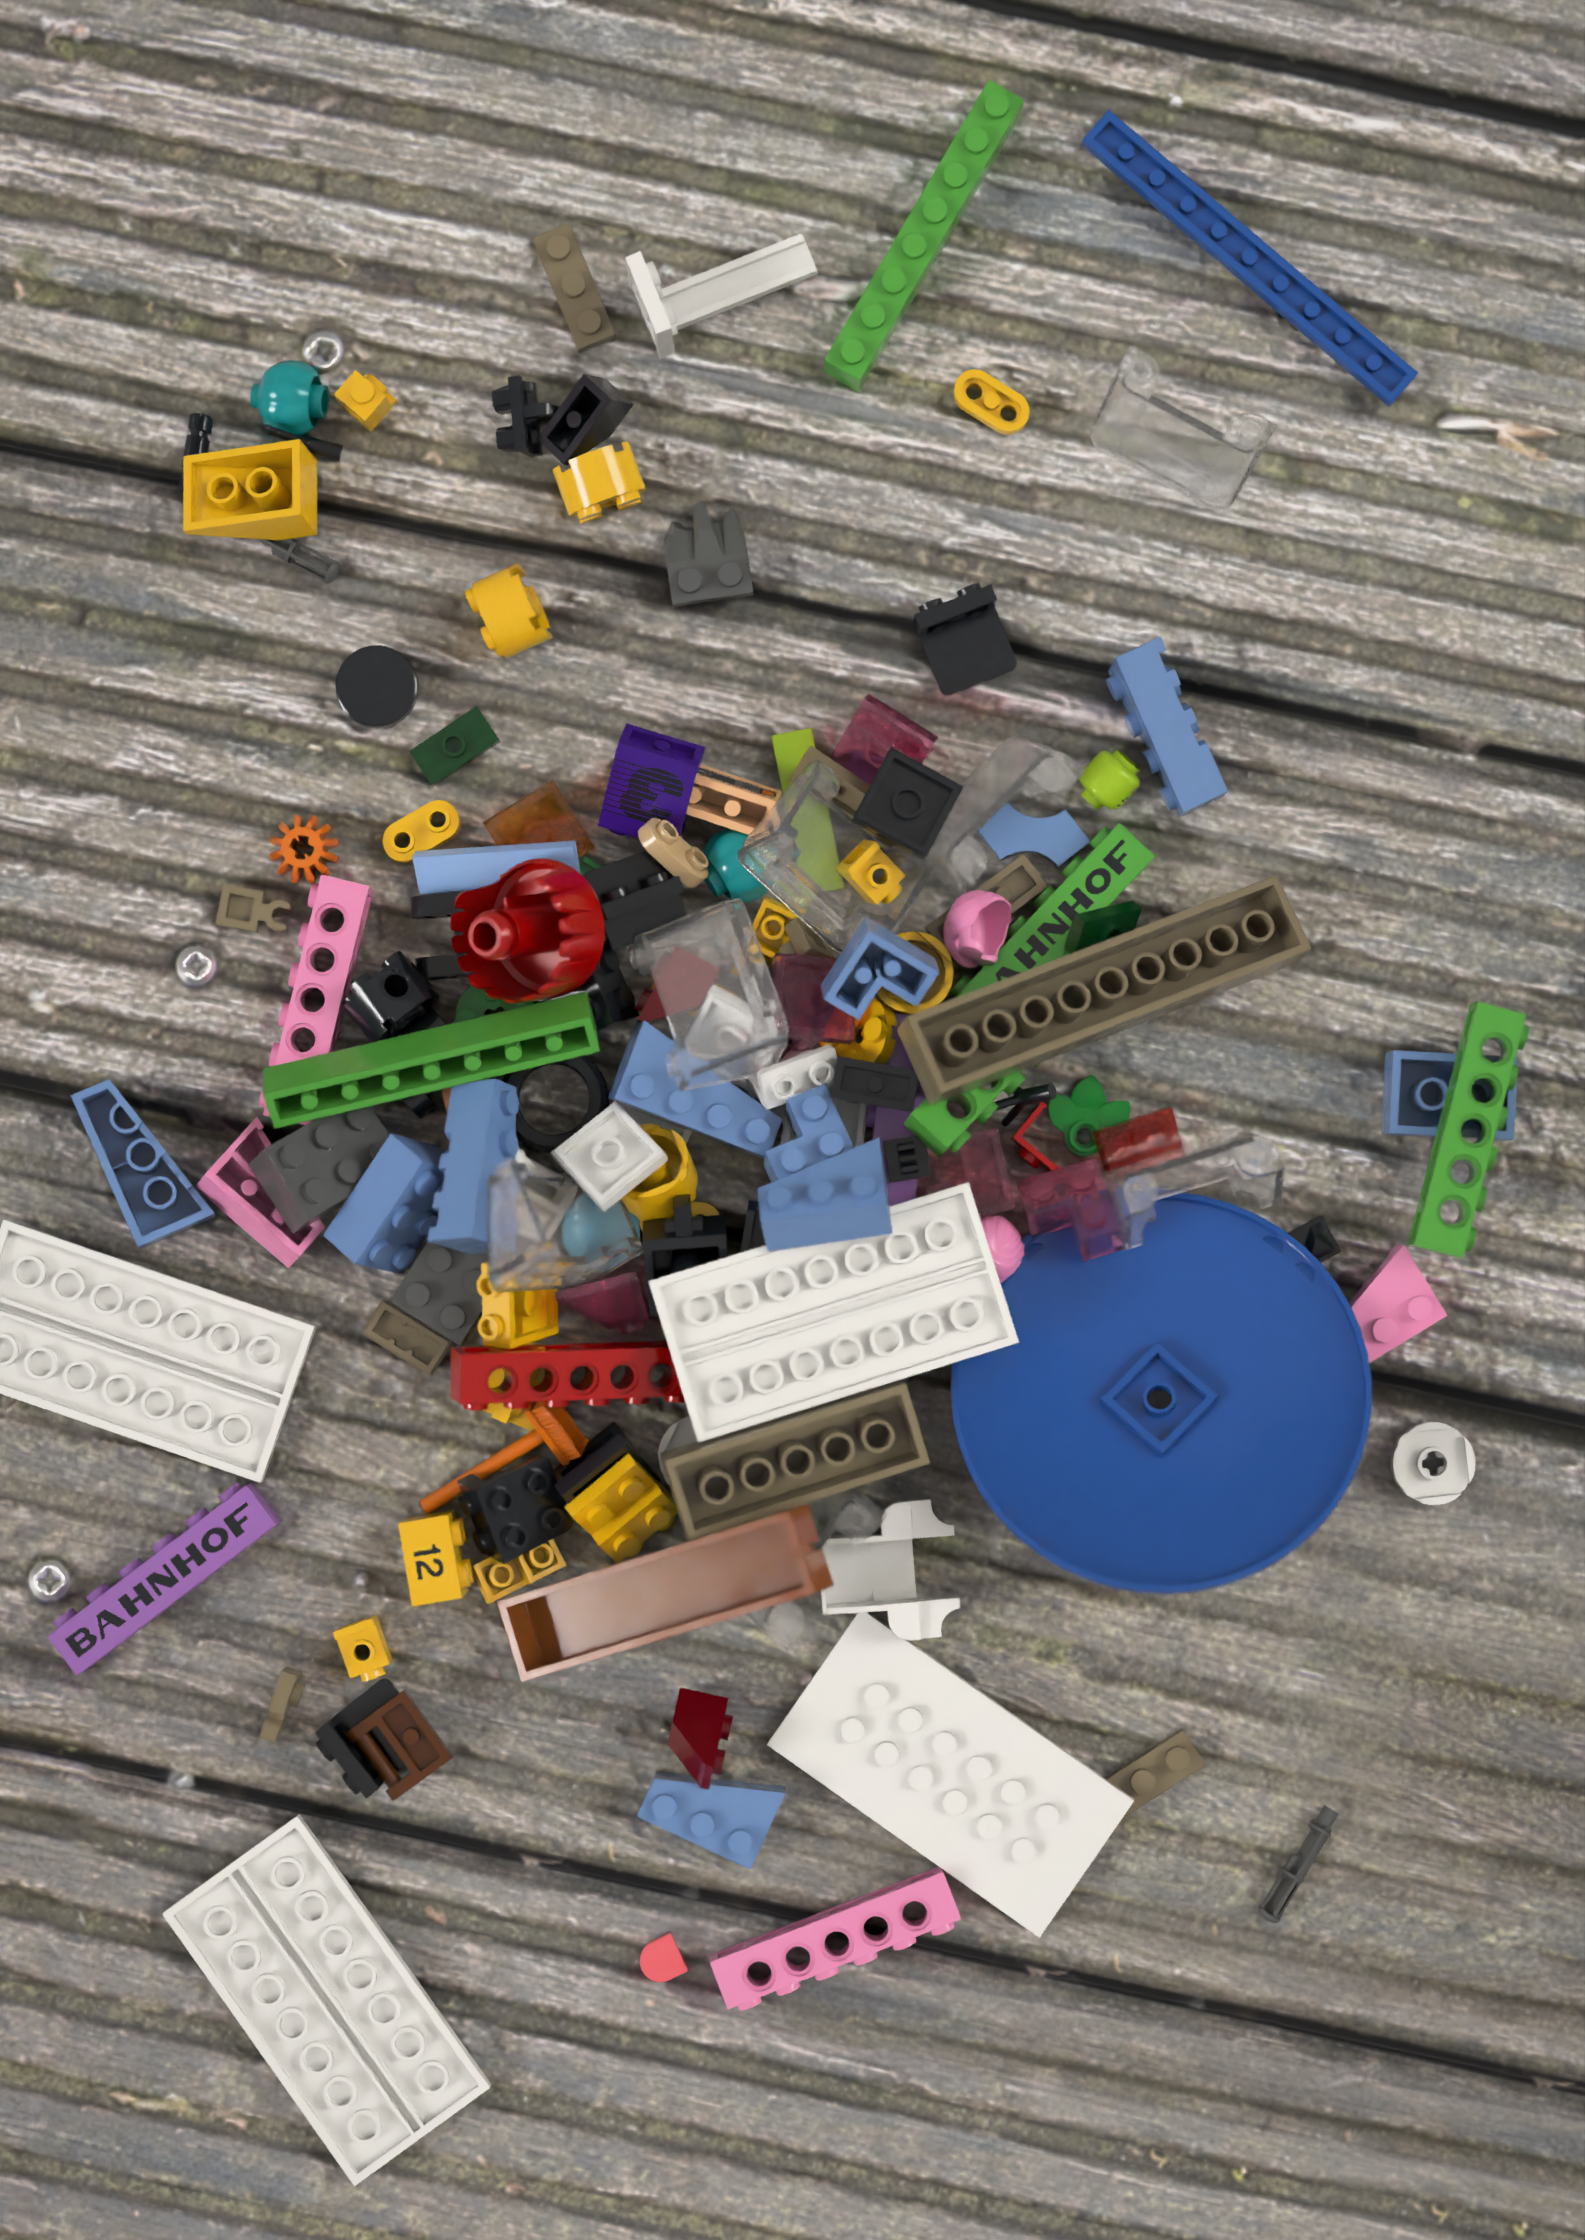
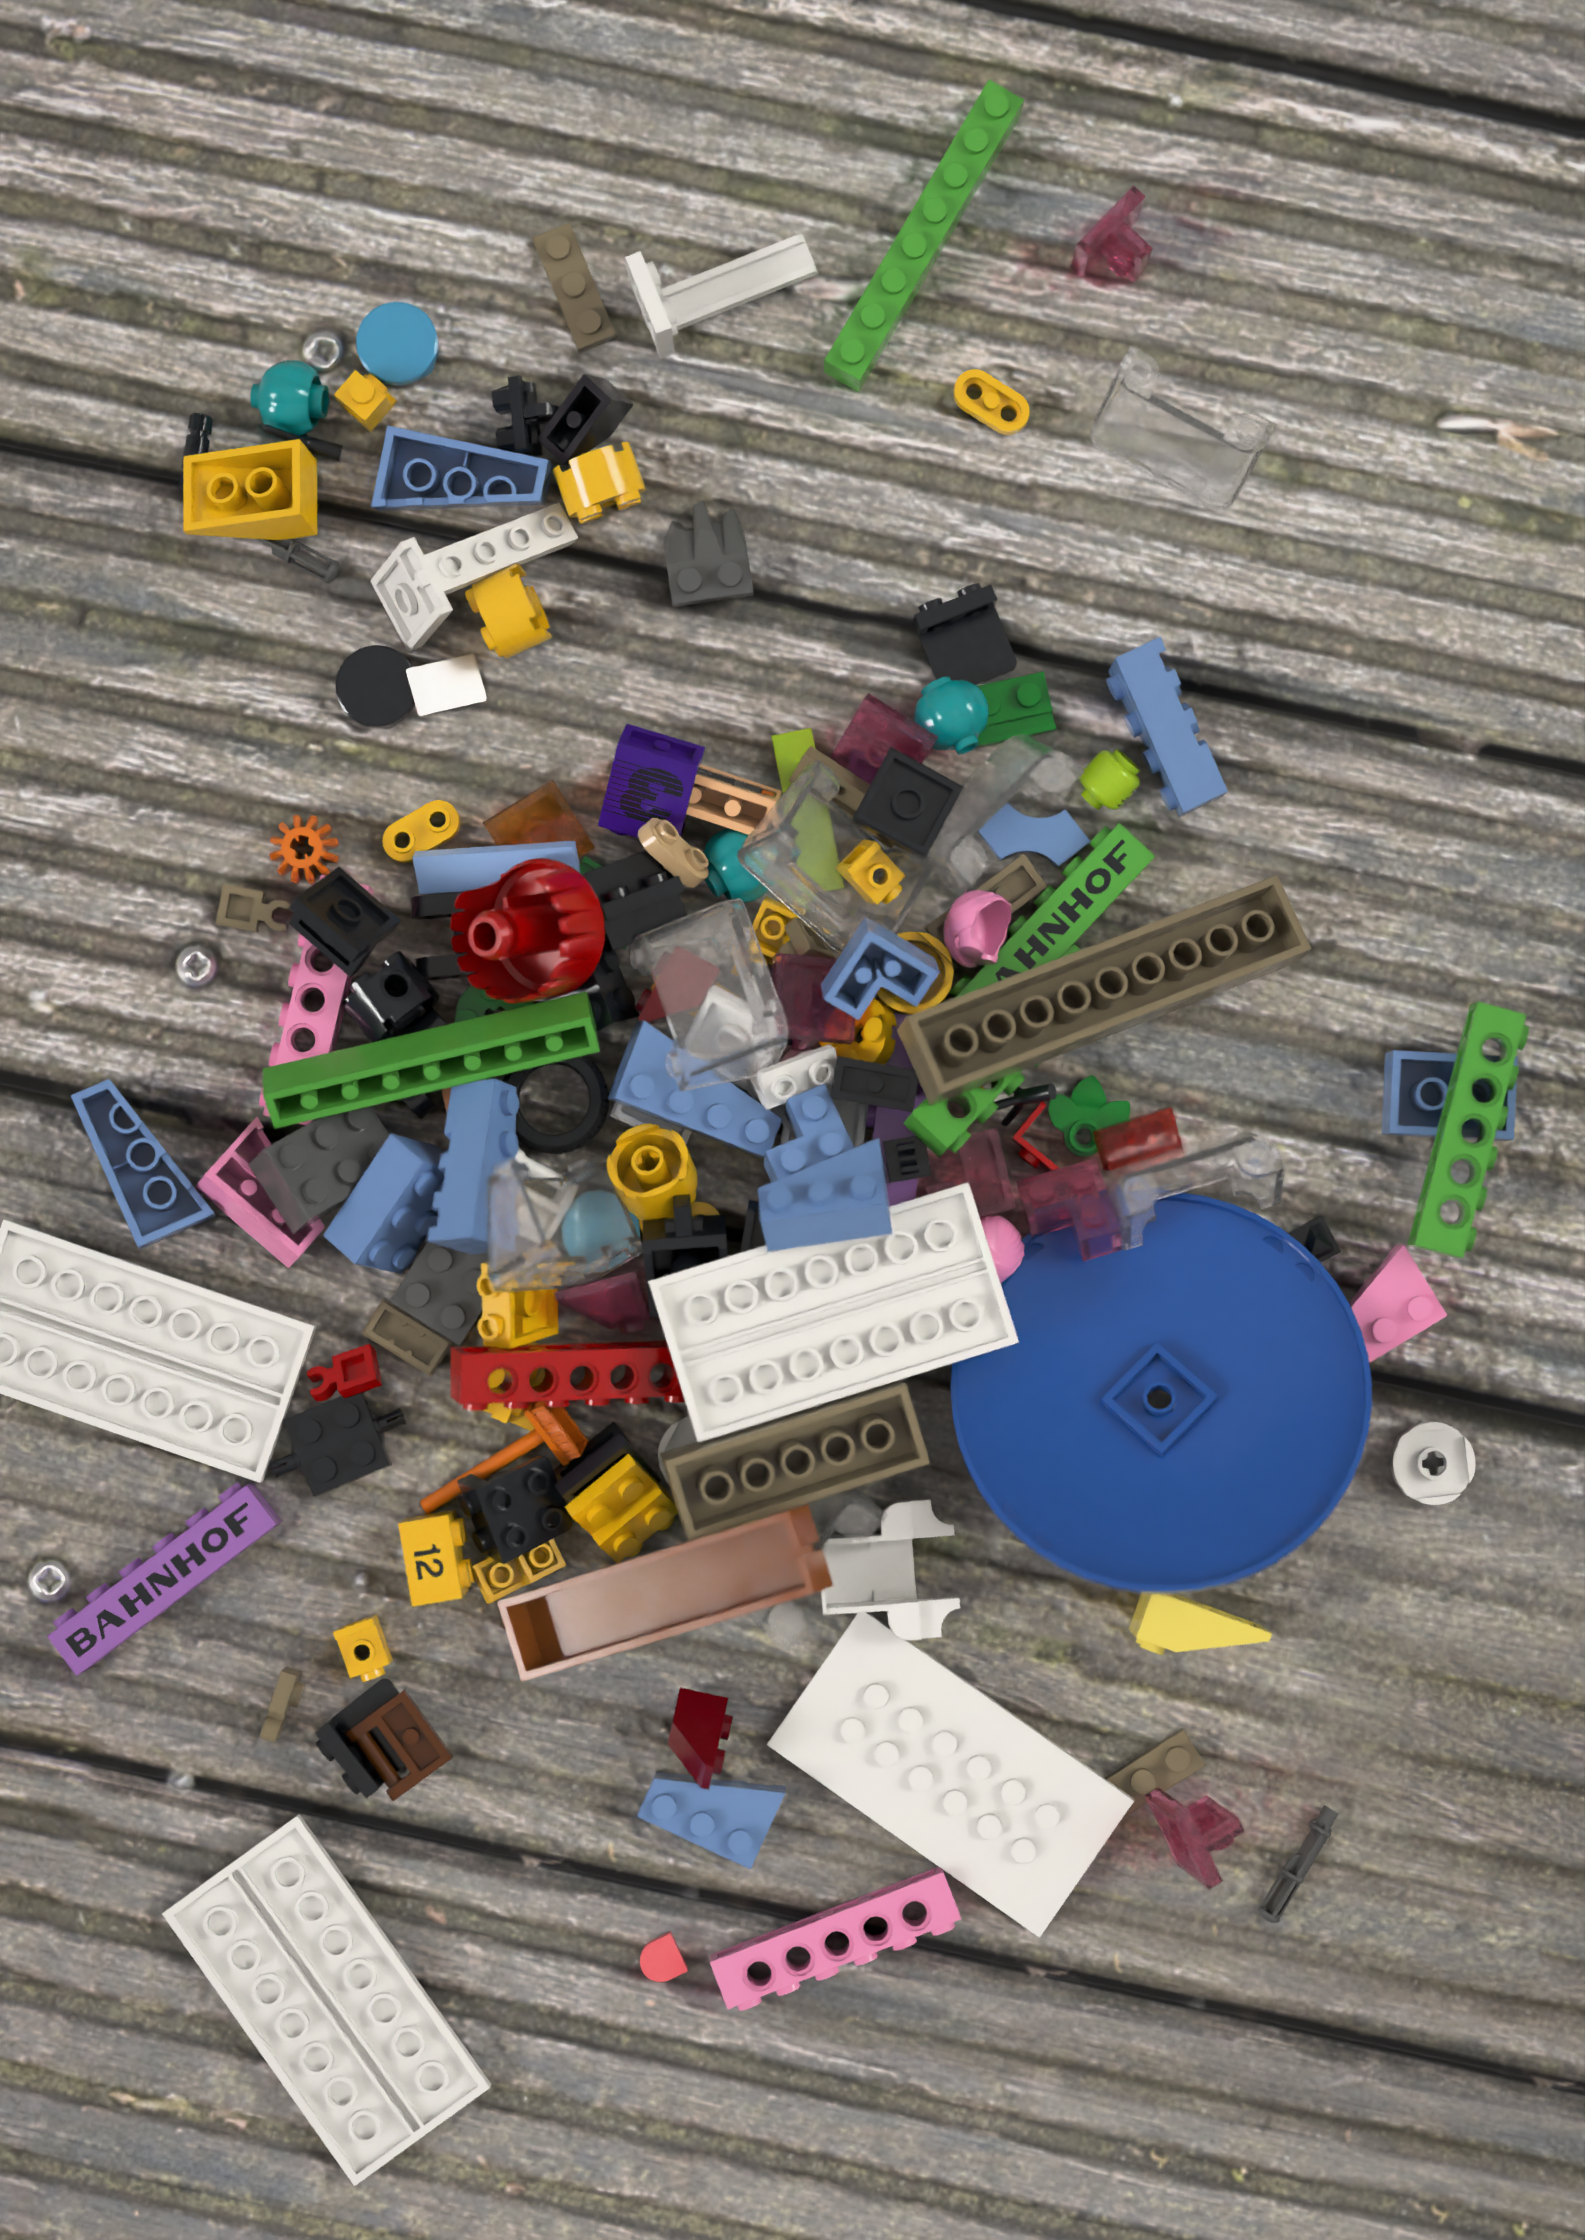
dark green plate [409,706,500,787] -> none
white plate [551,1101,668,1212] -> none
dark green plate [1064,900,1142,954] -> none
blue plate [1081,110,1418,407] -> none
none -> black plate [270,1392,406,1497]
none -> black bracket [289,867,401,977]
none -> red plate [306,1343,382,1401]
none -> dark azure tile [356,302,439,386]
none -> white bracket [370,502,578,652]
none -> medium blue wedge [371,425,553,511]
none -> sticker [406,654,487,716]
none -> teal plant [913,677,989,755]
none -> green plate [976,671,1056,748]
none -> clear pink bracket [1070,185,1153,283]
none -> light yellow slope [1129,1593,1272,1655]
none -> clear pink bracket [1145,1788,1245,1890]

